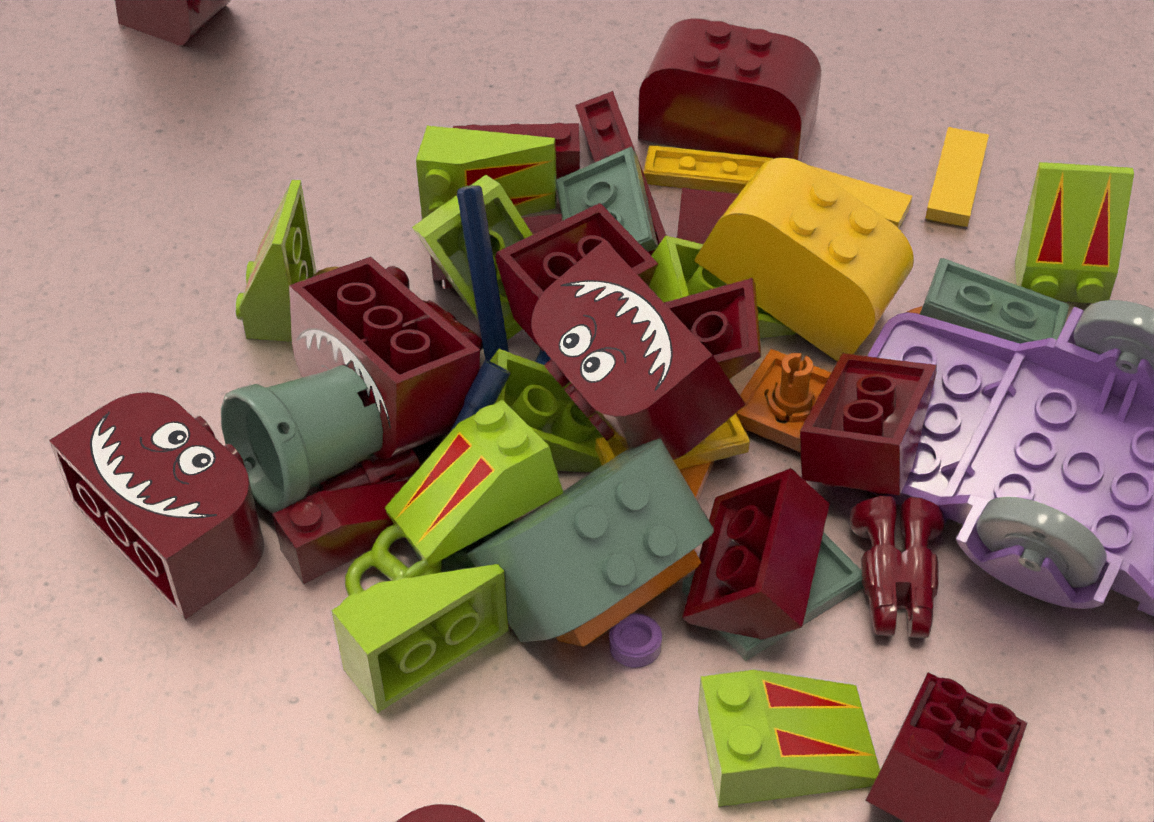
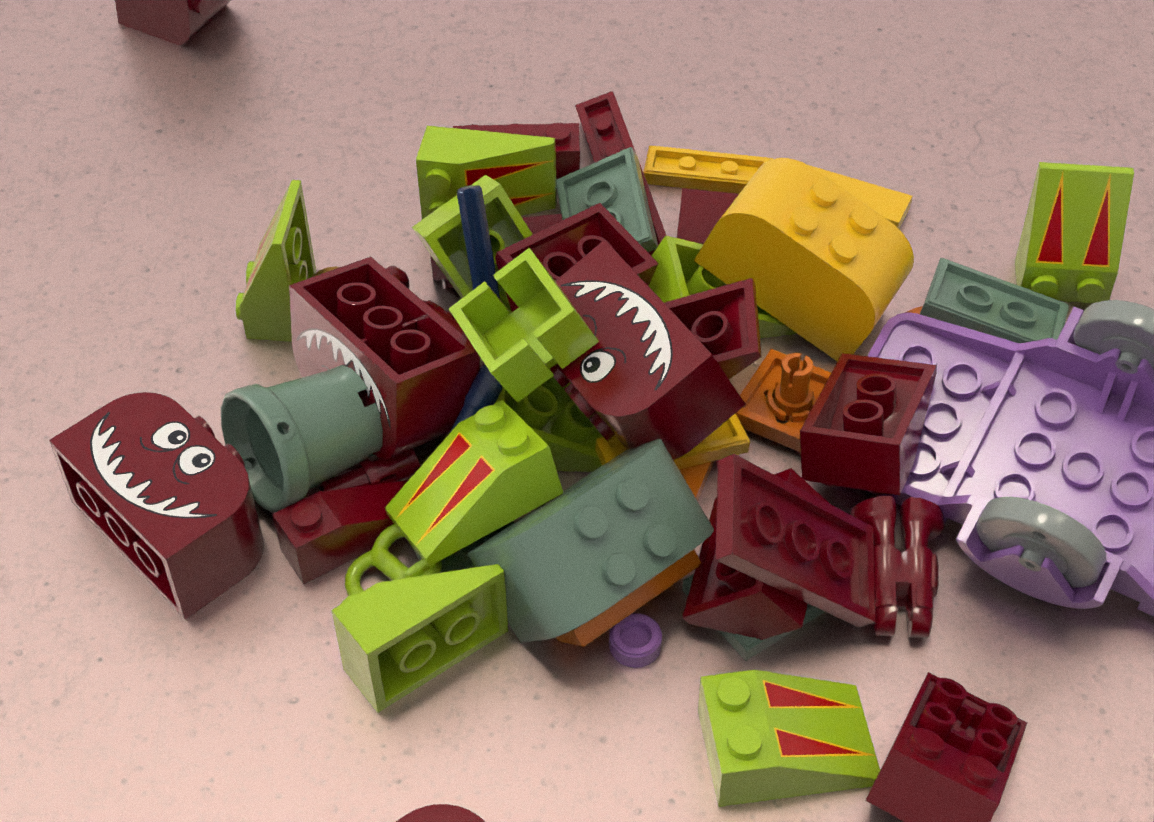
dark red brick [638,18,821,161] -> none
yellow tile [925,127,989,227] -> none
none -> lime piece [449,248,599,403]
none -> dark red plate [716,454,875,627]

